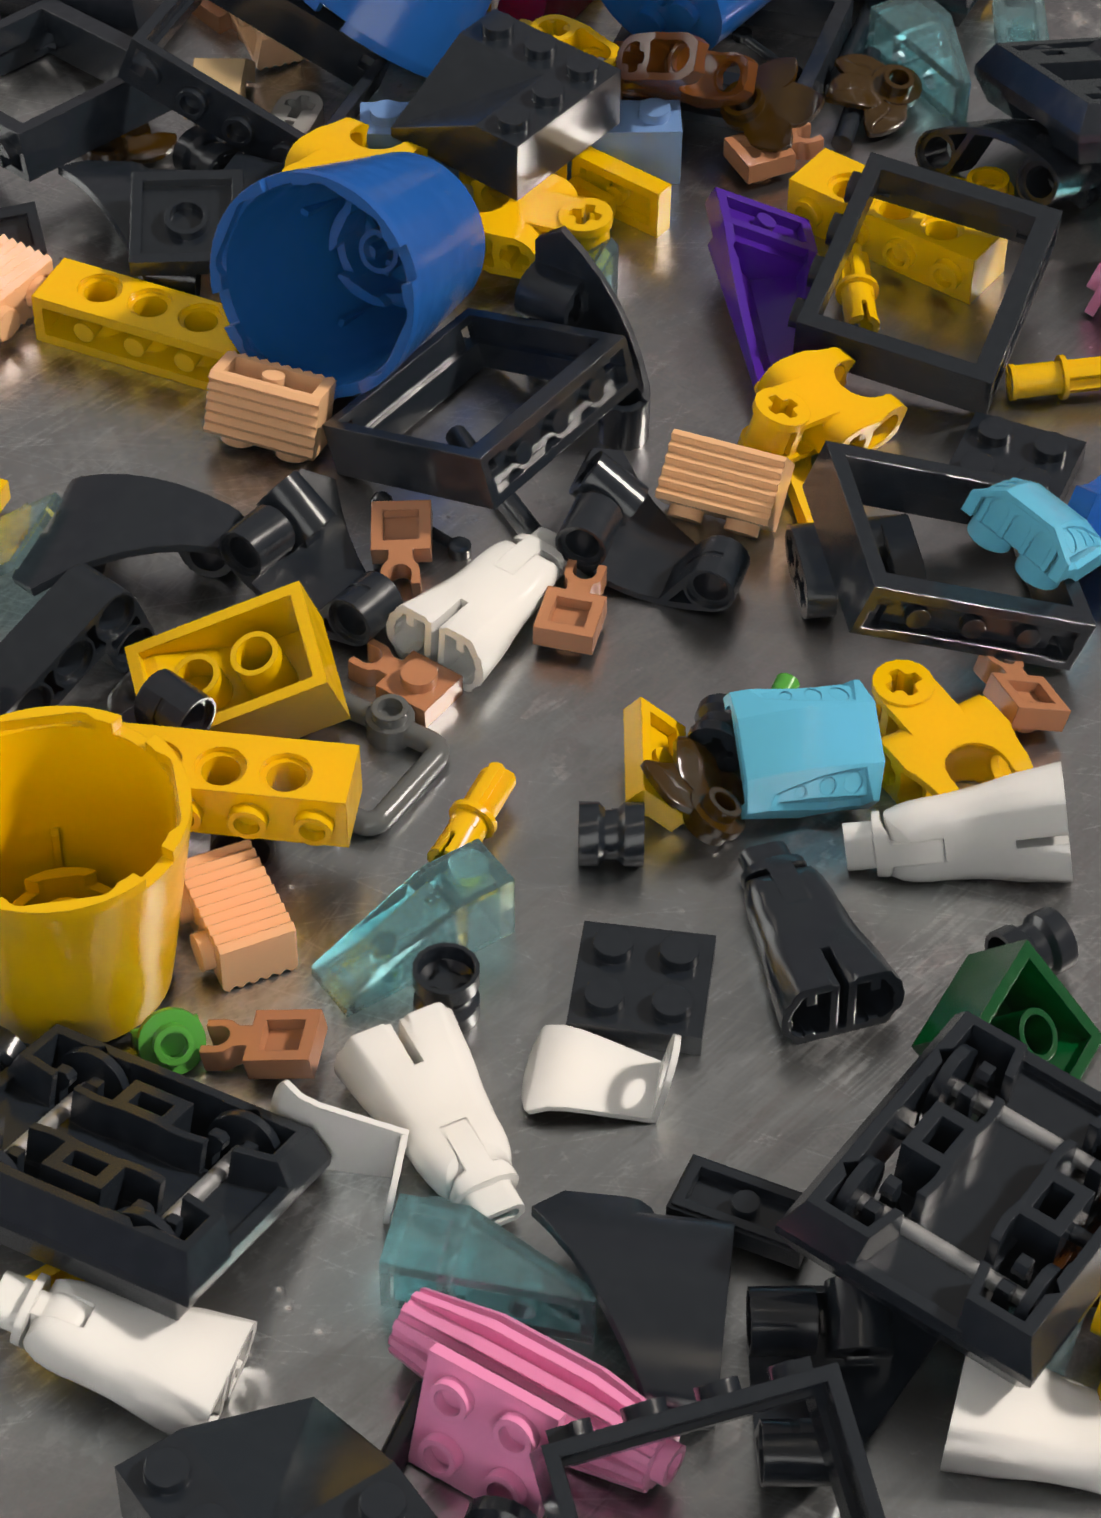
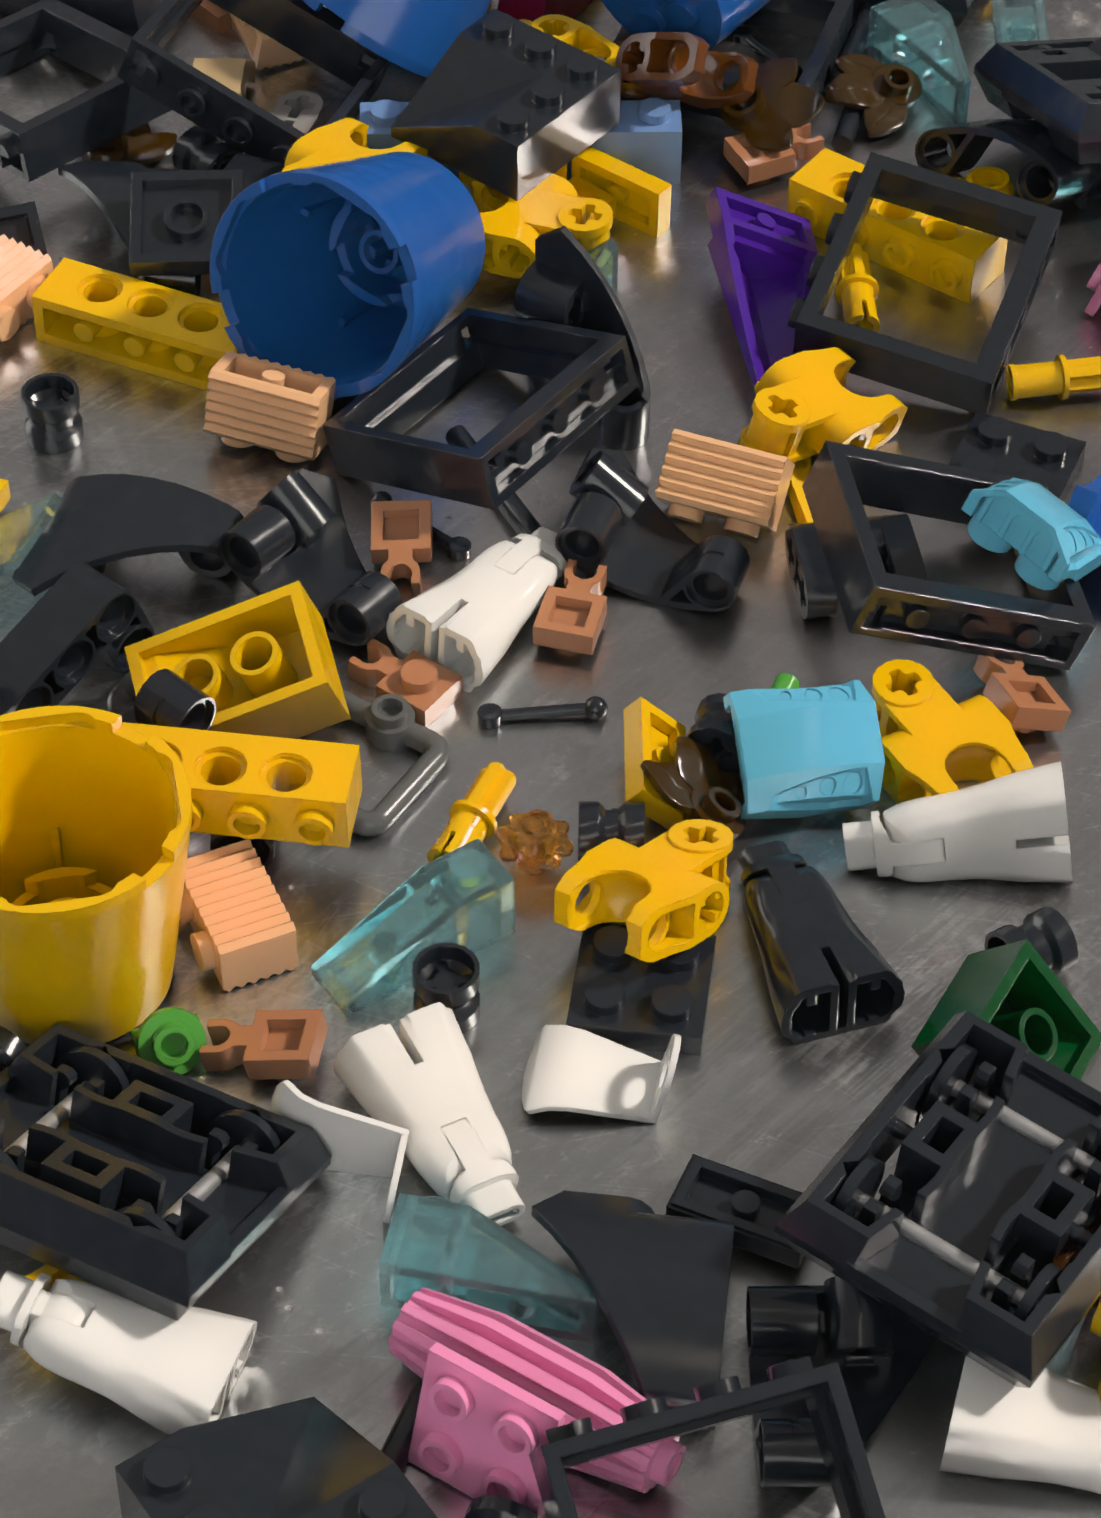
none -> black wheel [21,373,84,454]
none -> black hinge [477,696,608,729]
none -> clear orange plant [496,809,573,876]
none -> yellow piece [554,819,733,963]

